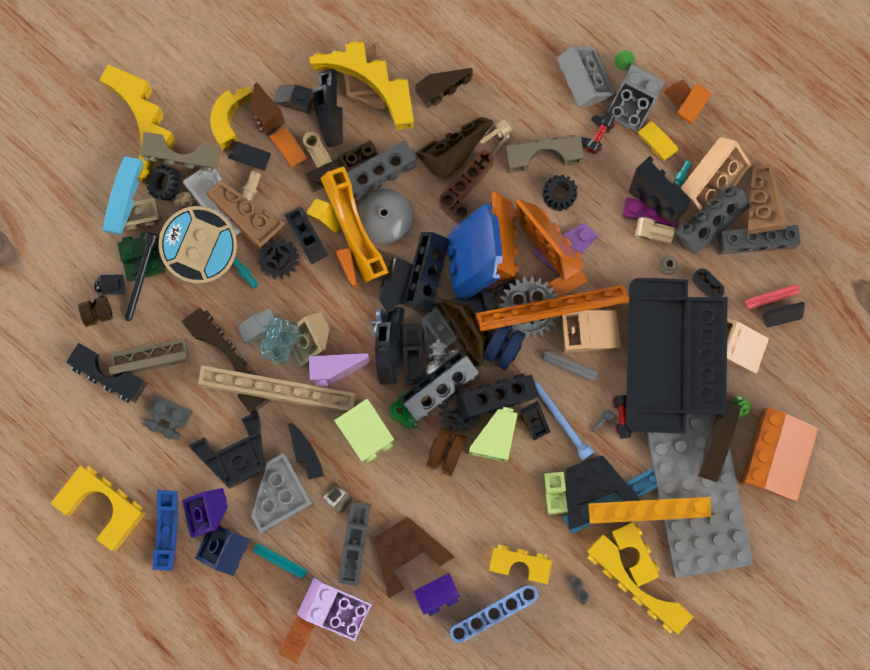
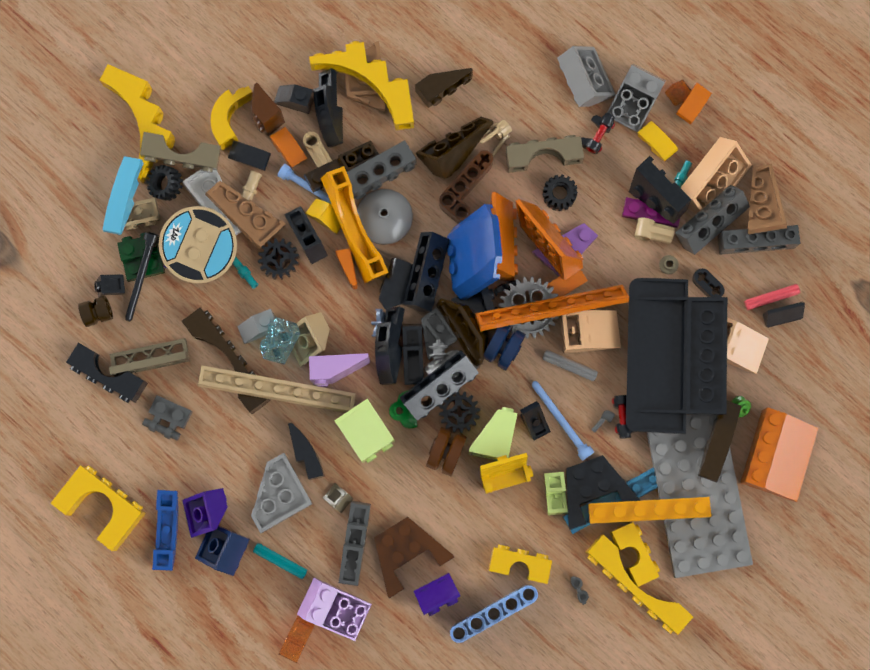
tan plate [174,192,195,210] -> none
black wing [189,411,265,489] -> none
black brick [456,373,539,420] -> none
bright green wheel [614,50,635,70] -> none
none -> light blue piece [278,164,332,205]
none -> yellow door [480,453,533,494]

